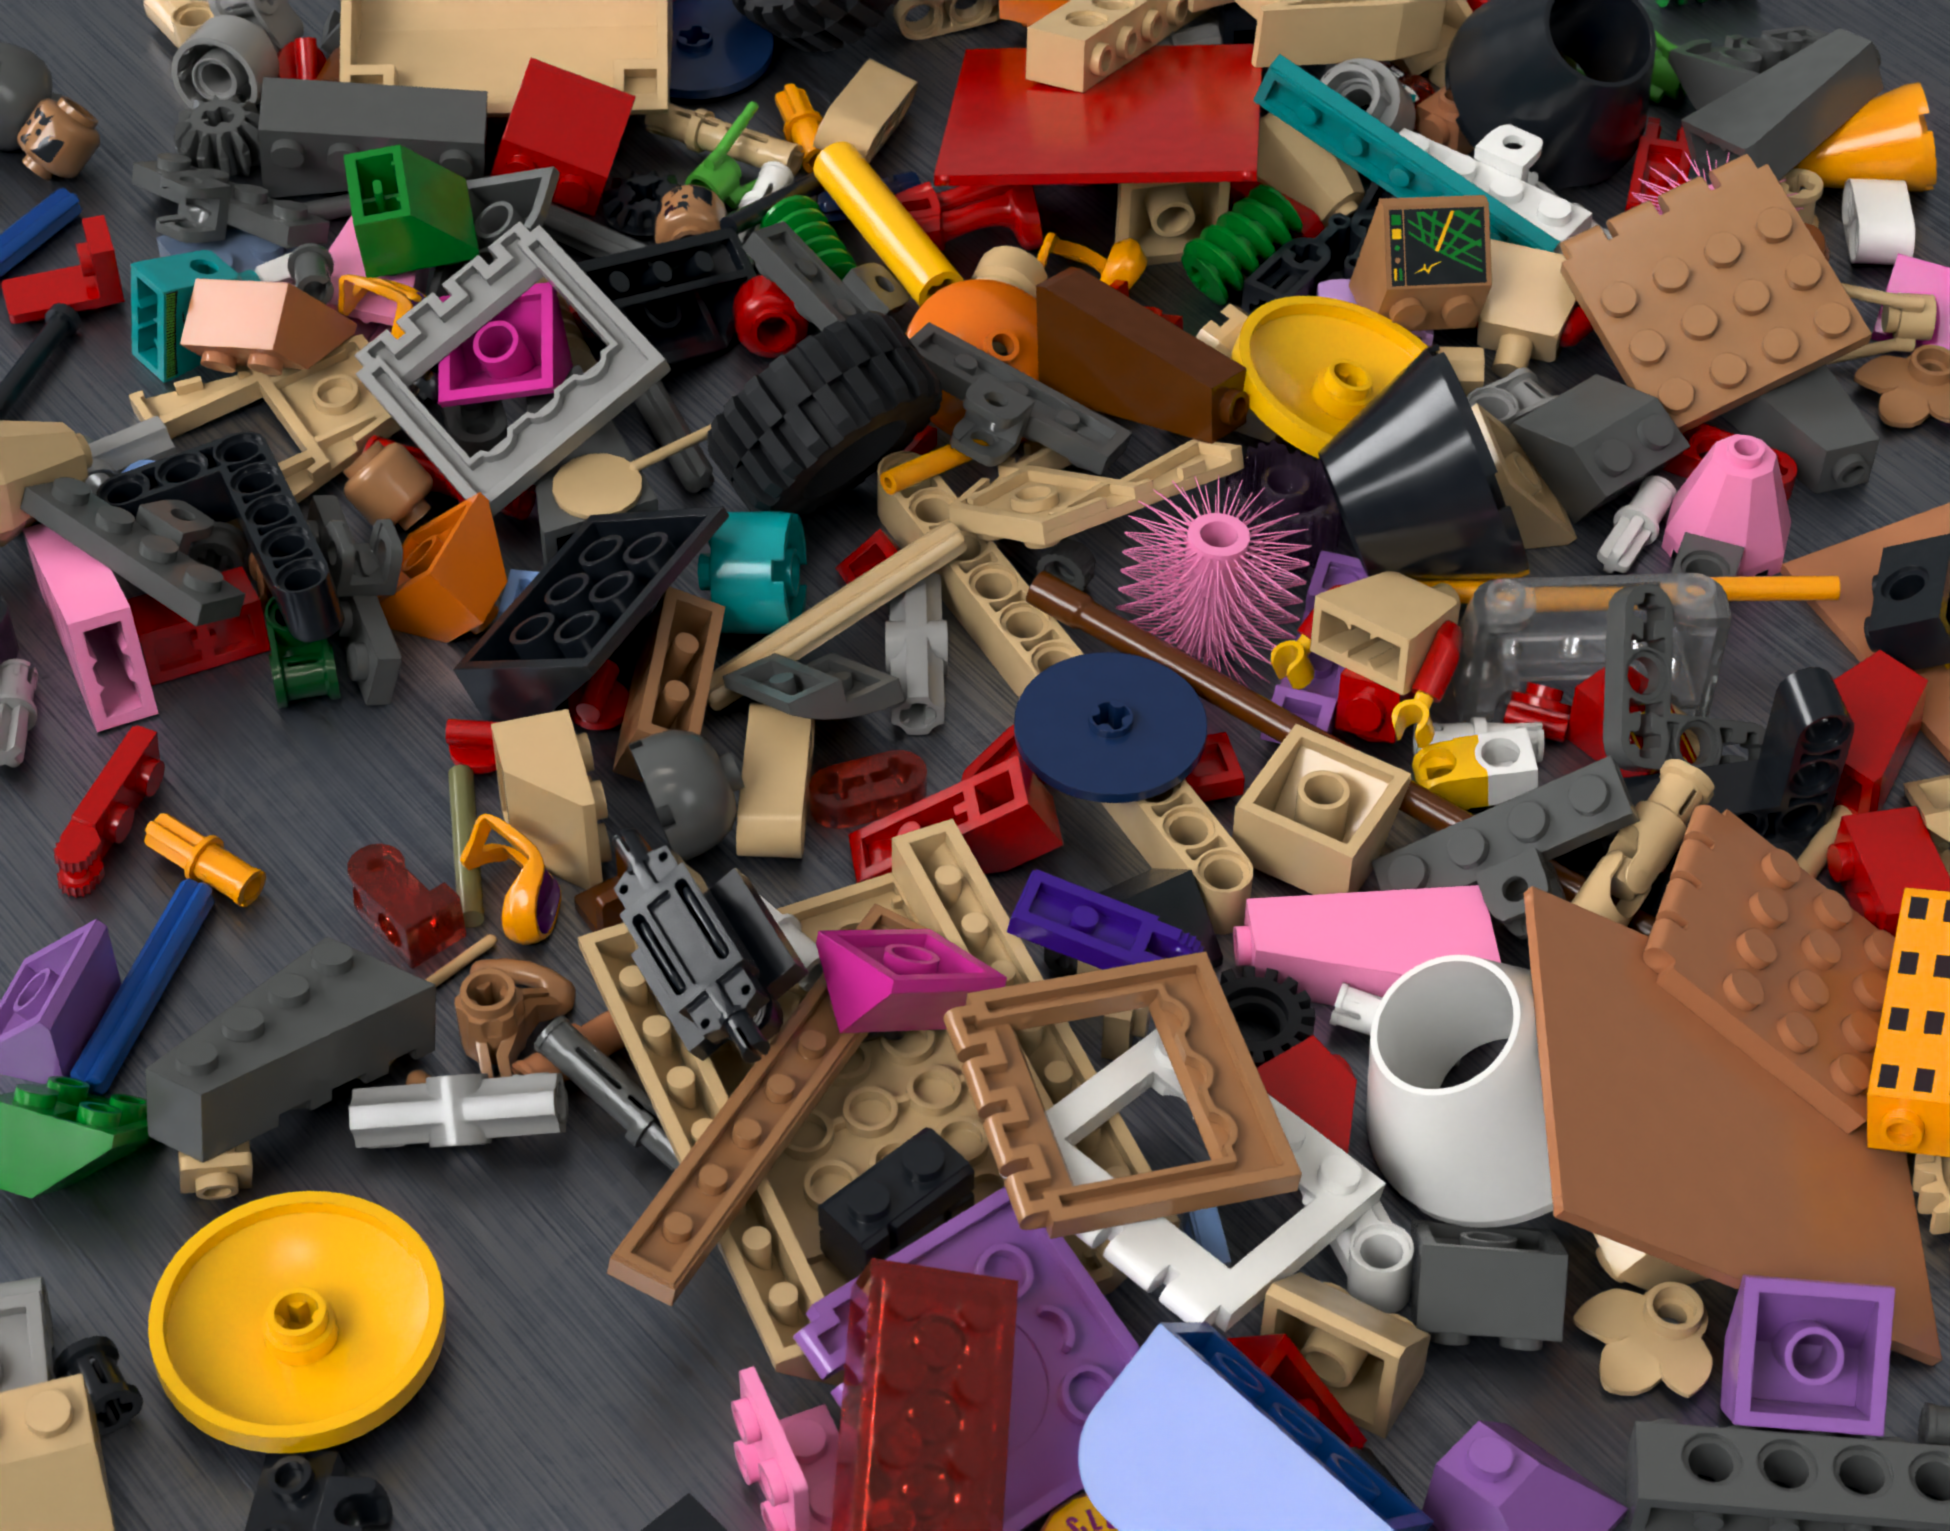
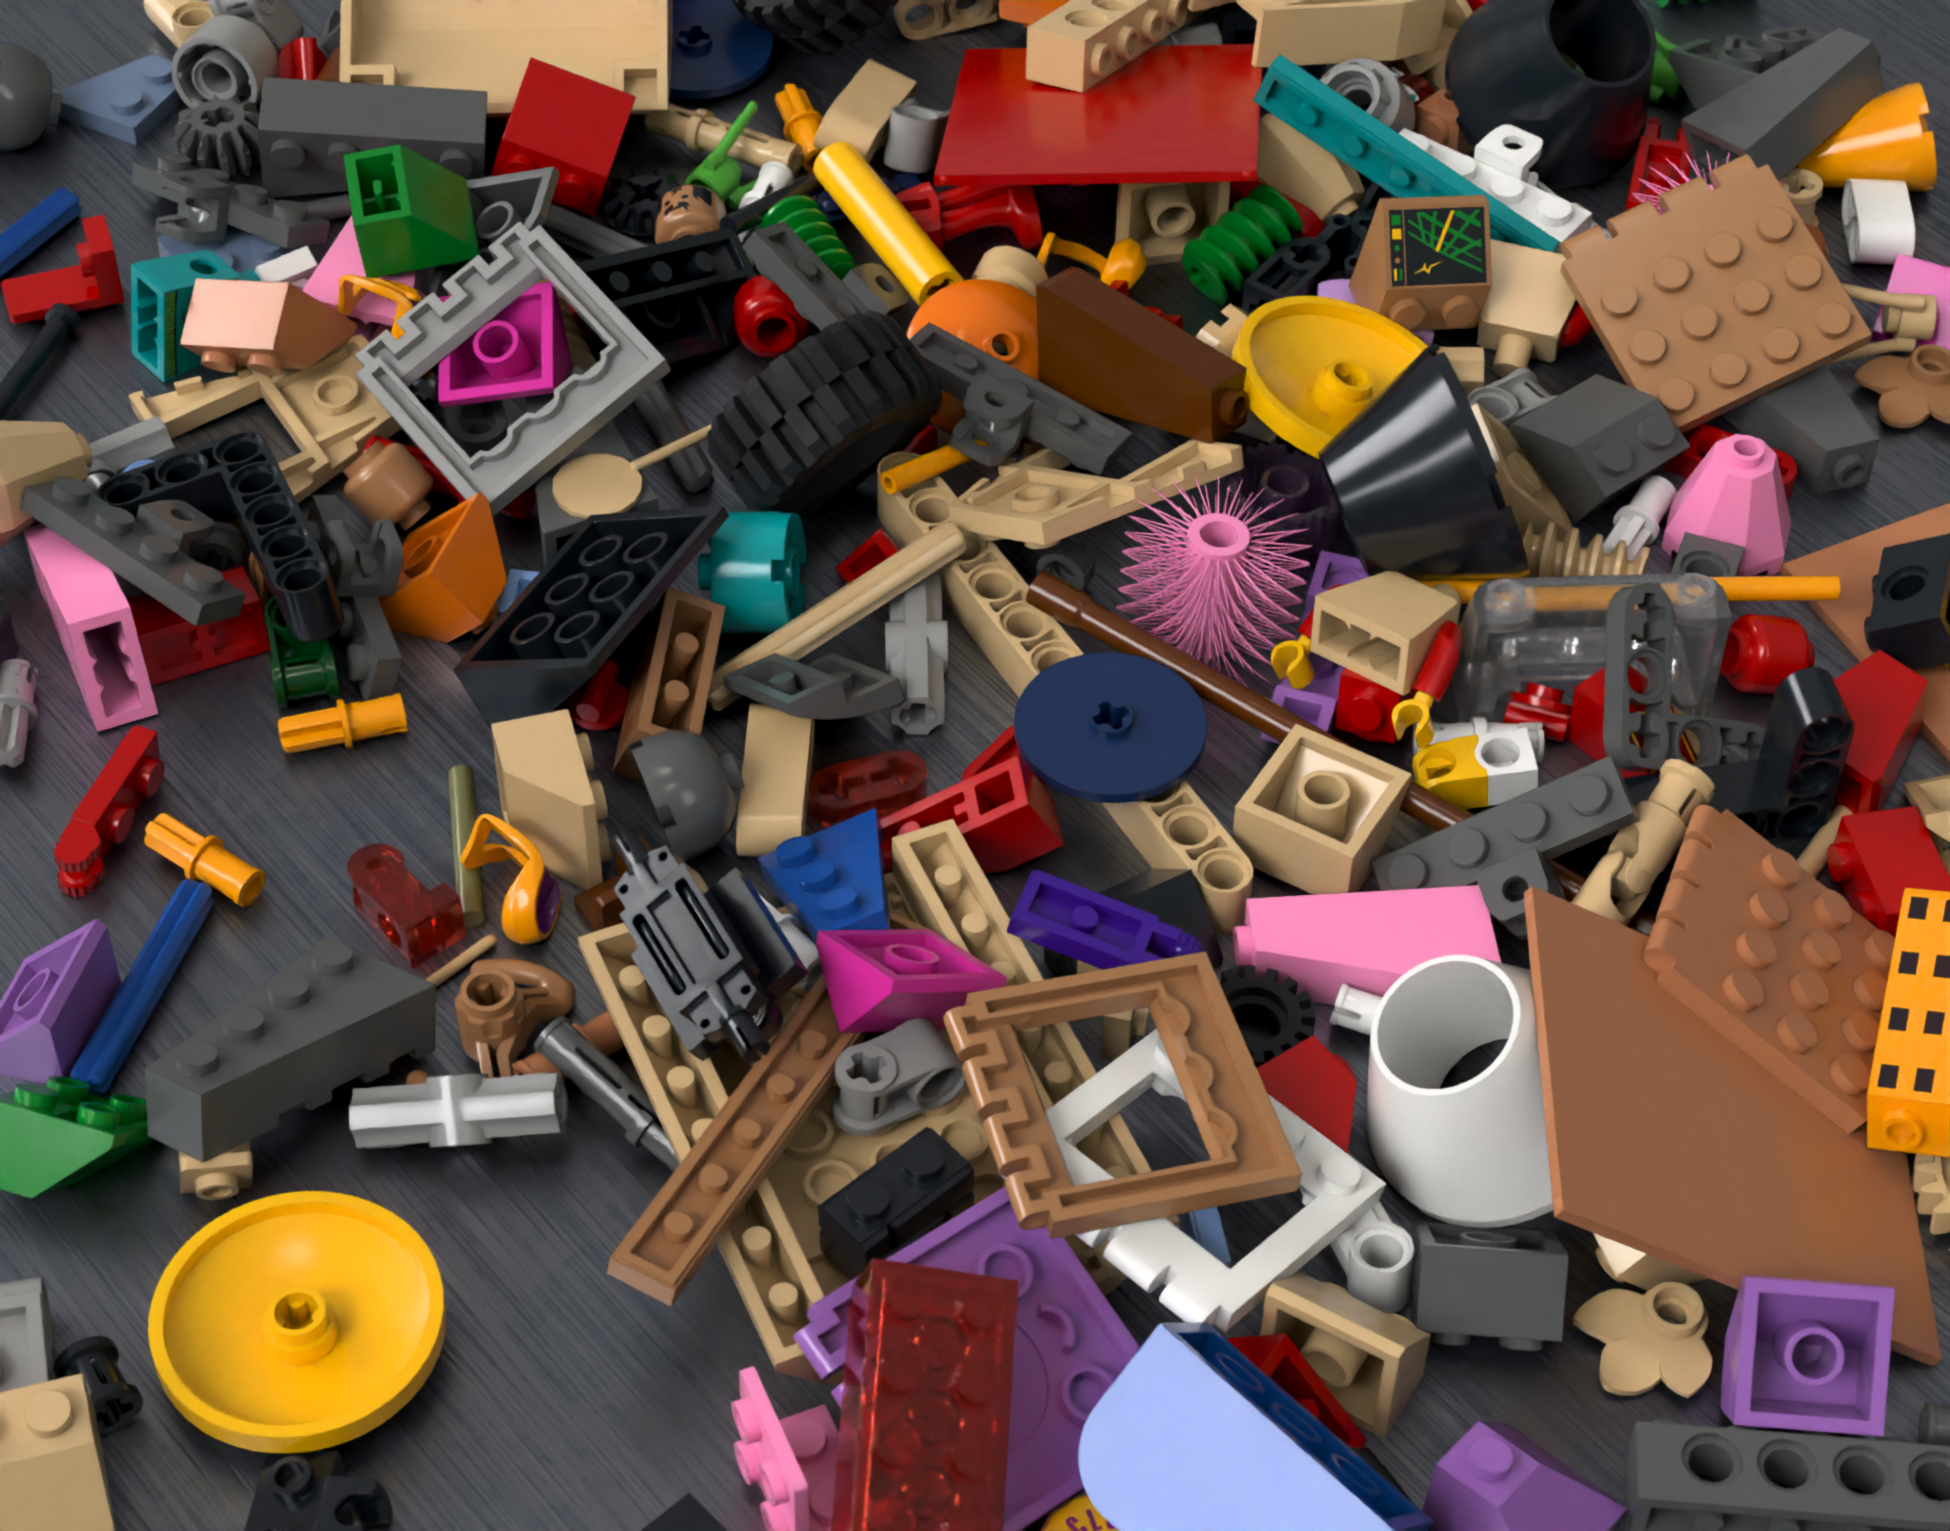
medium nougat head [17,96,100,181] -> none
dark grey pin [287,243,334,305] -> none
red plate [445,719,498,774] -> none
red plate [1185,732,1245,802] -> none
none -> sand blue wing [56,54,184,145]
none -> light orange axle [278,693,408,753]
none -> blue wing [757,808,891,942]
none -> light grey piece [832,1018,966,1136]
none -> light grey piece [883,98,950,173]
none -> tan piece [1519,521,1650,612]
none -> red head [1717,613,1815,696]

